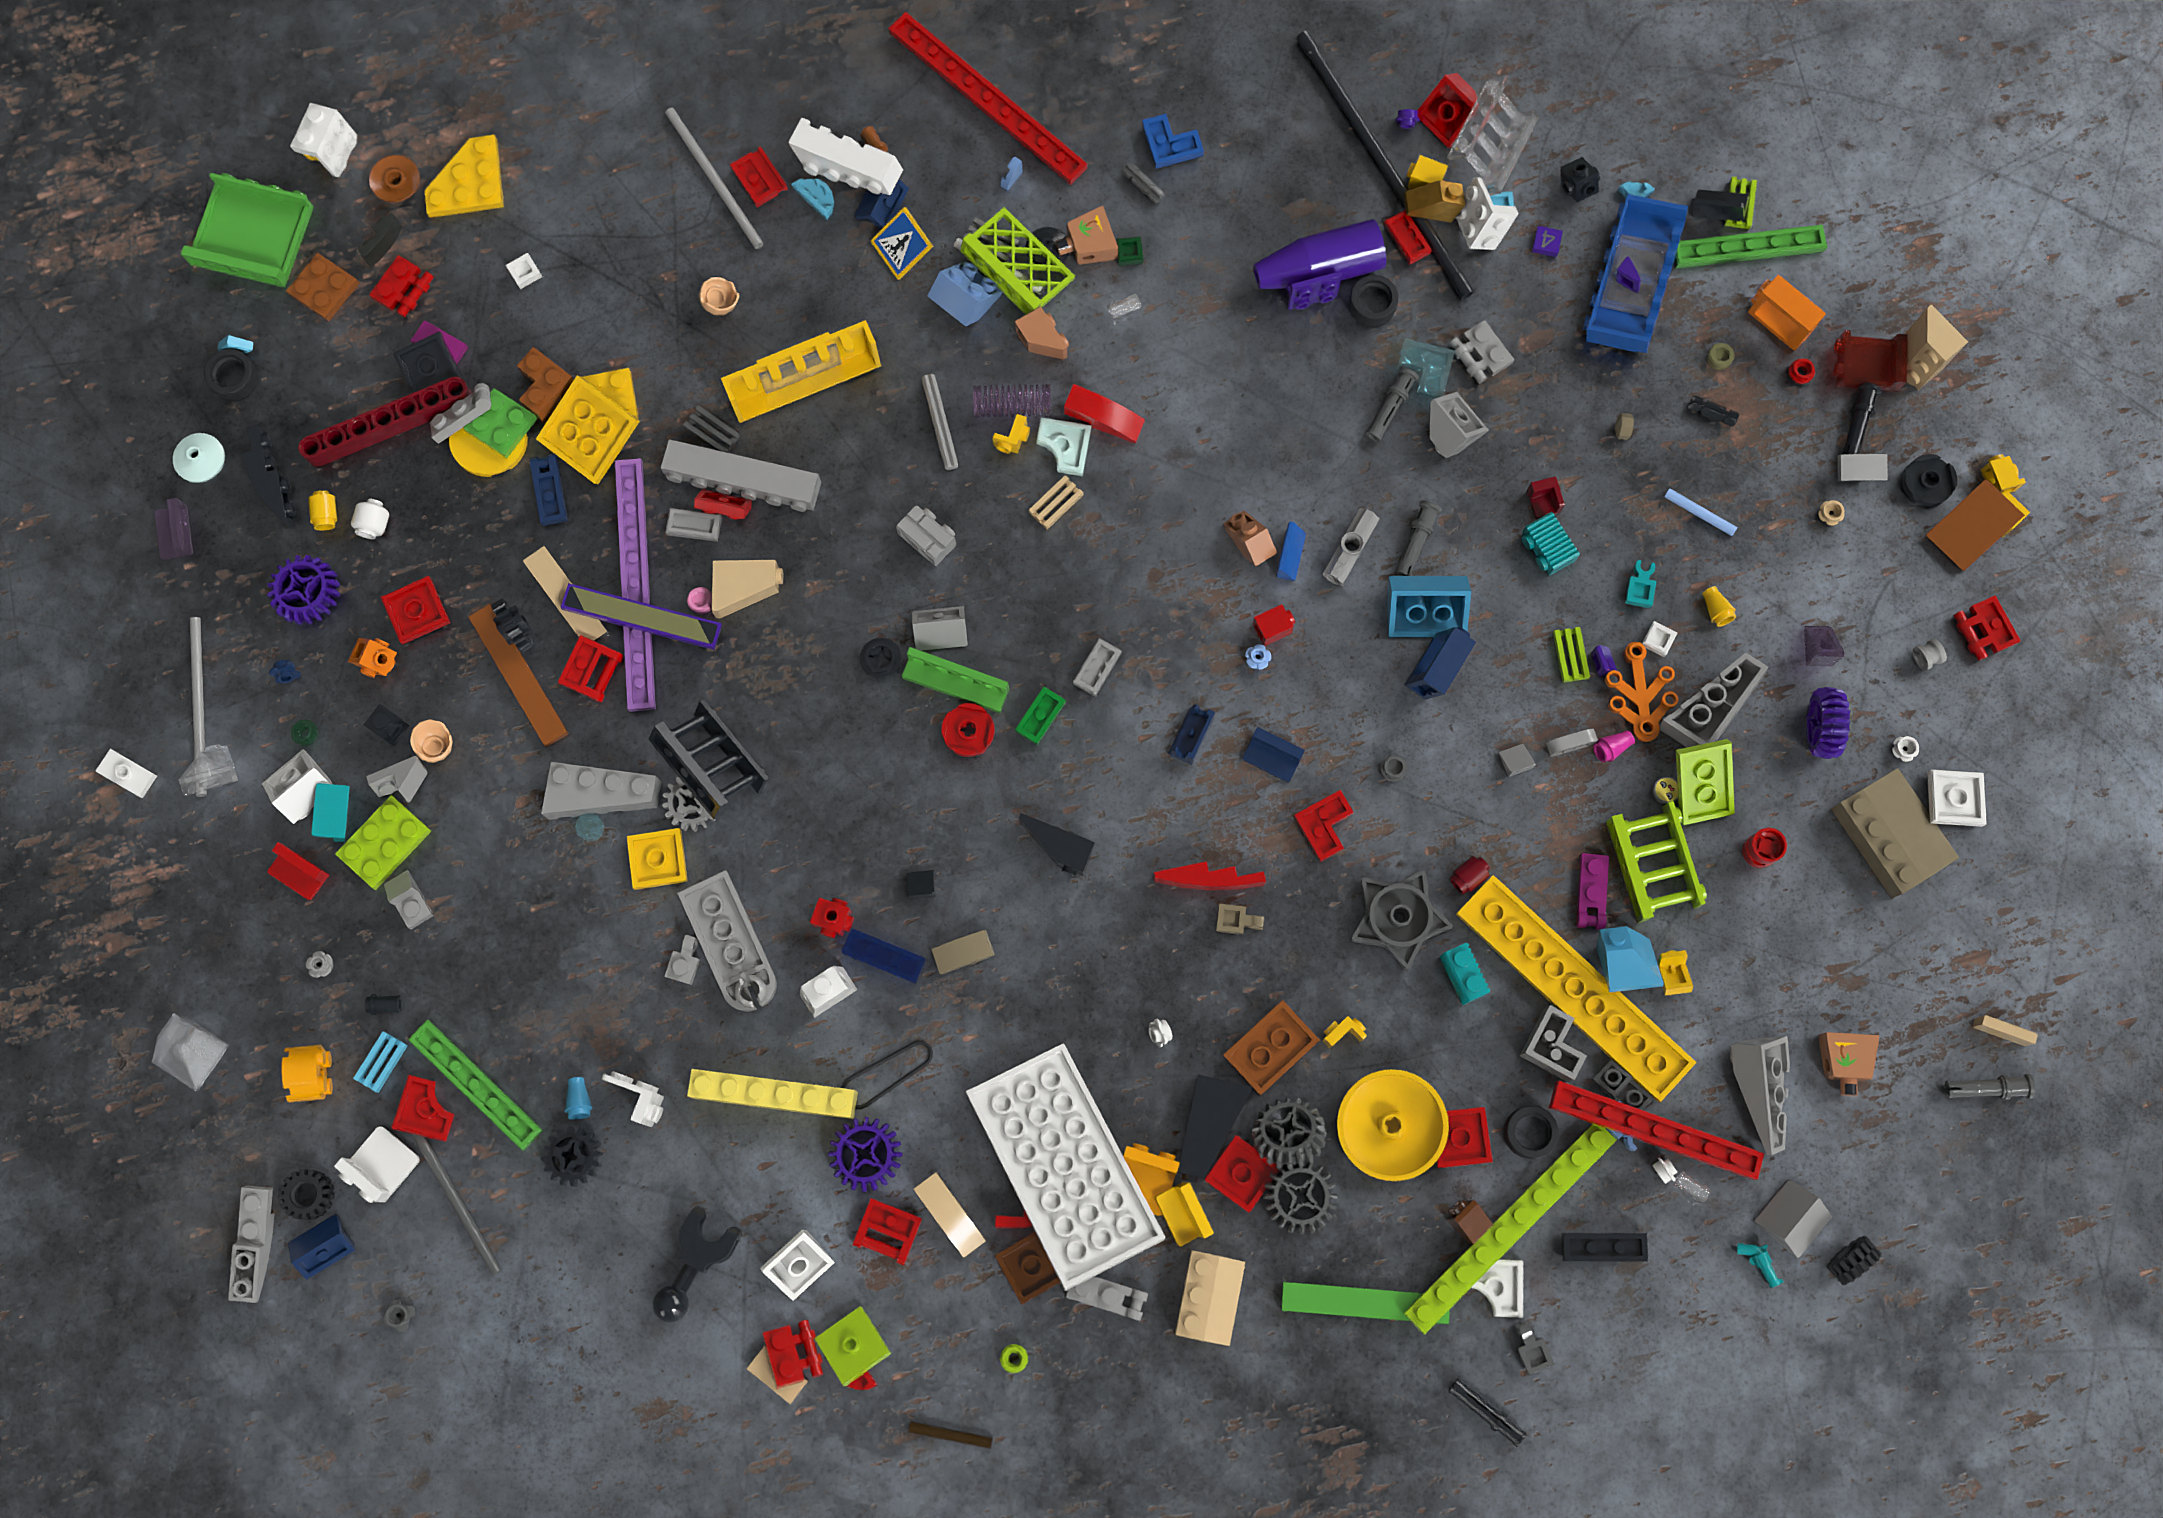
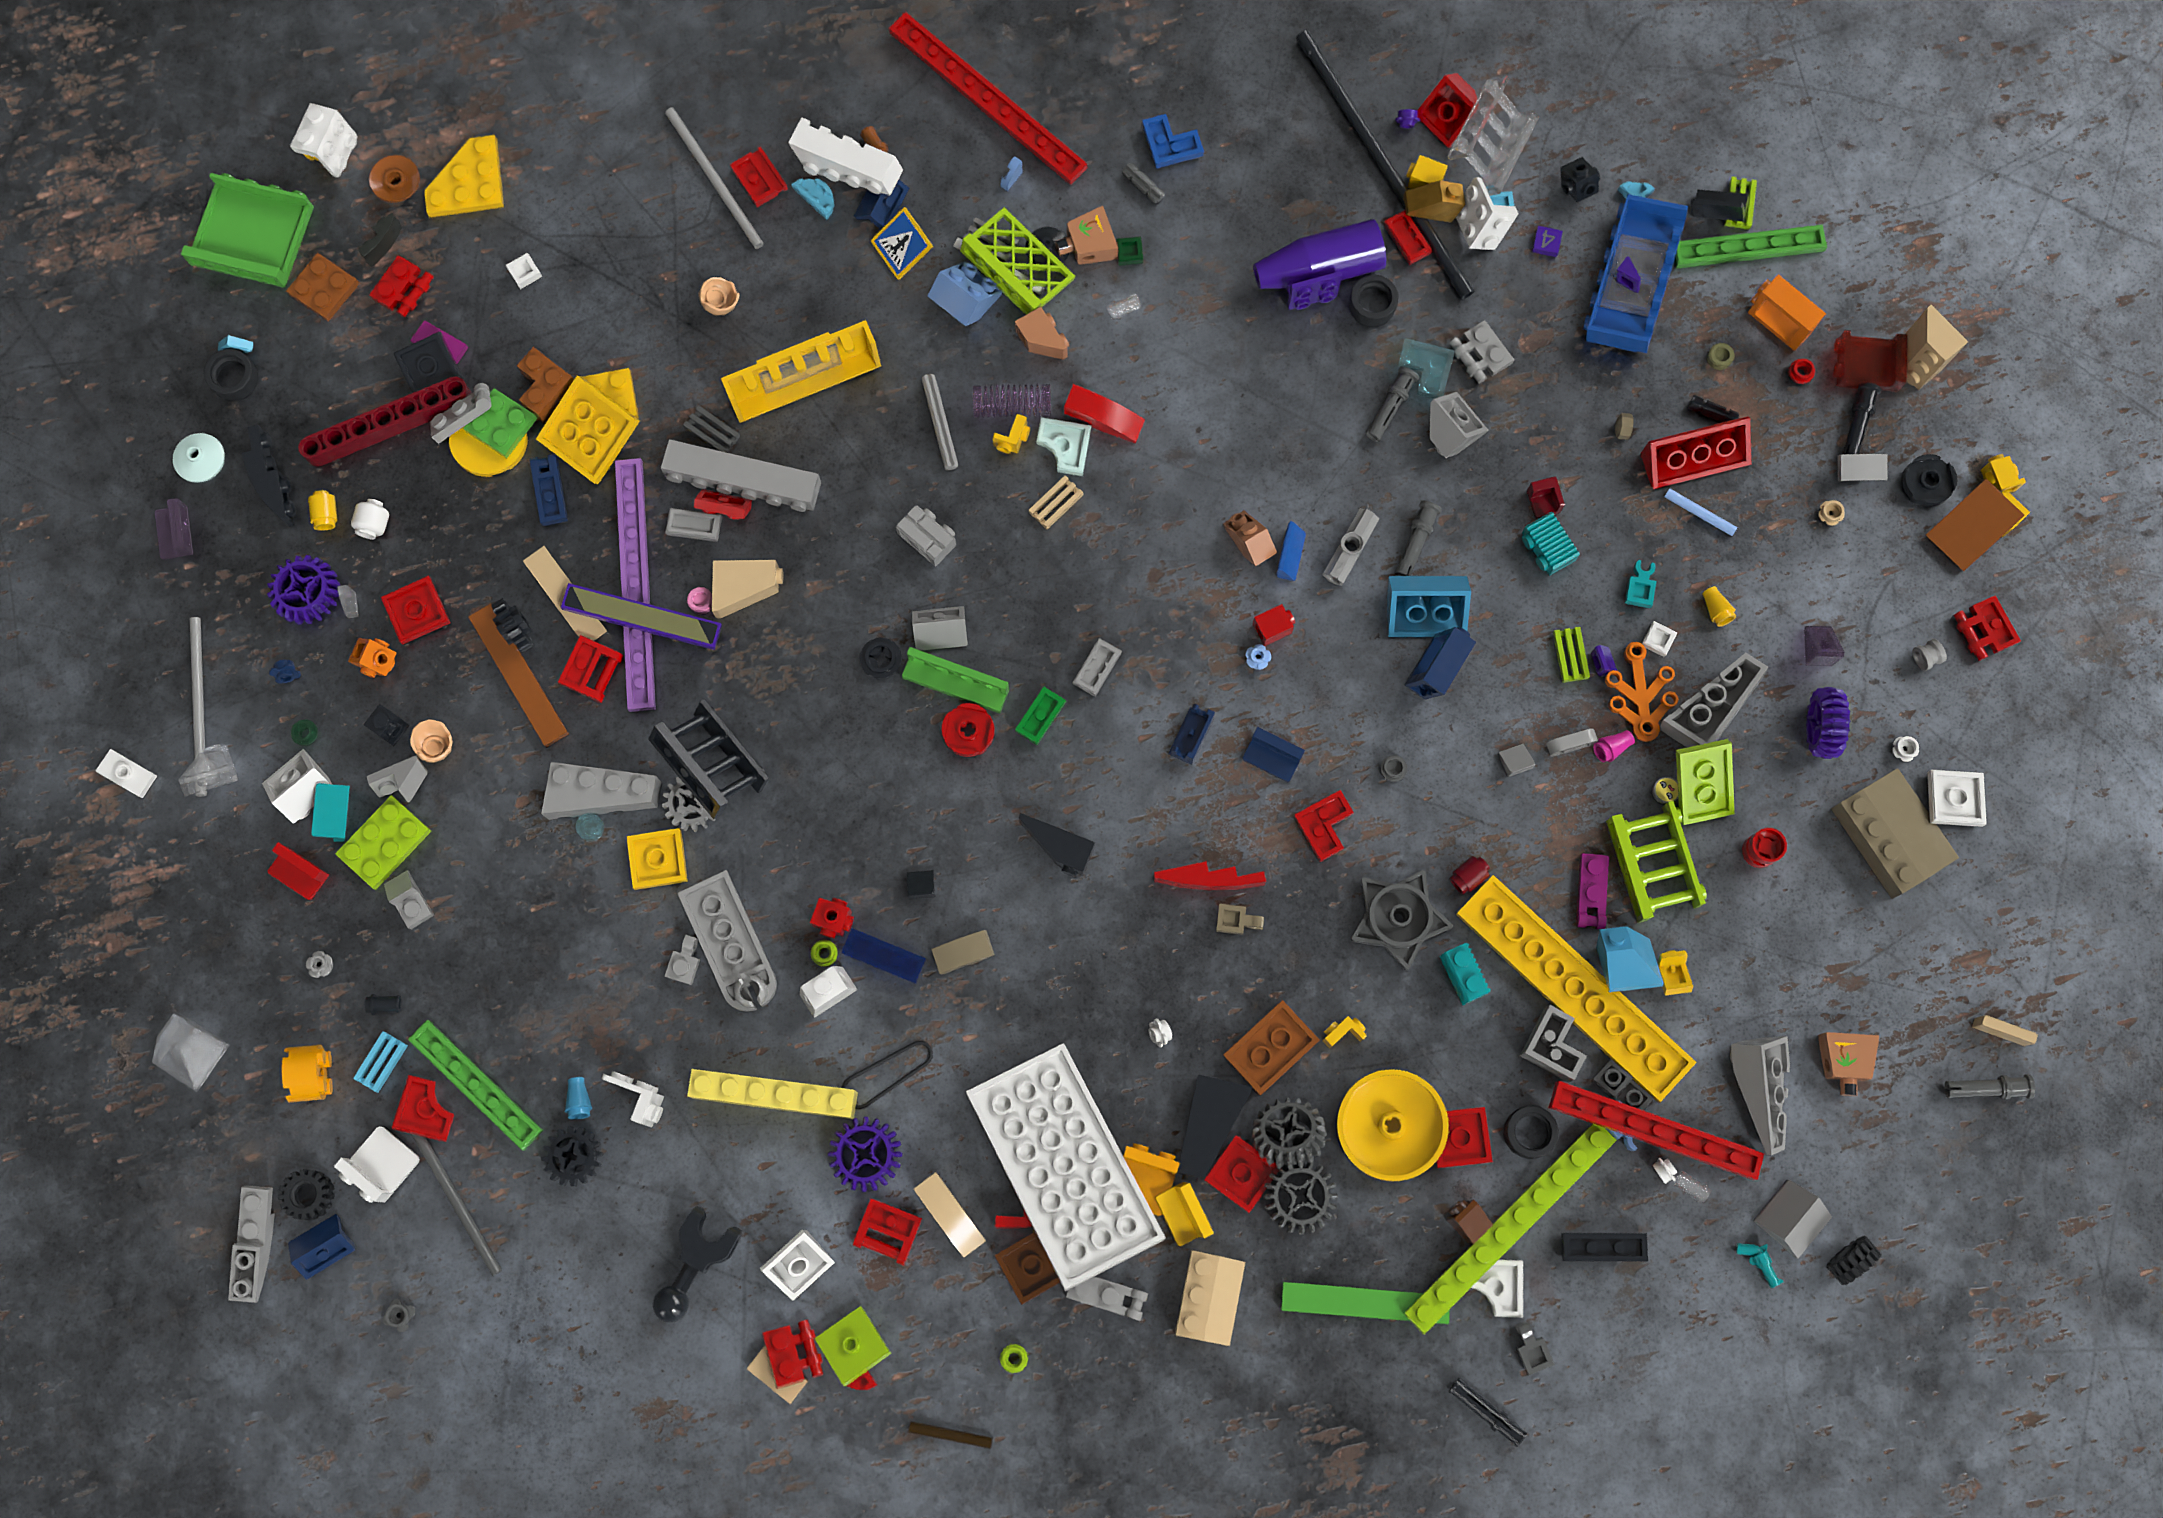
none -> clear tile [338,585,358,618]
none -> lime plate [811,940,838,967]
none -> red slope [1641,416,1751,489]

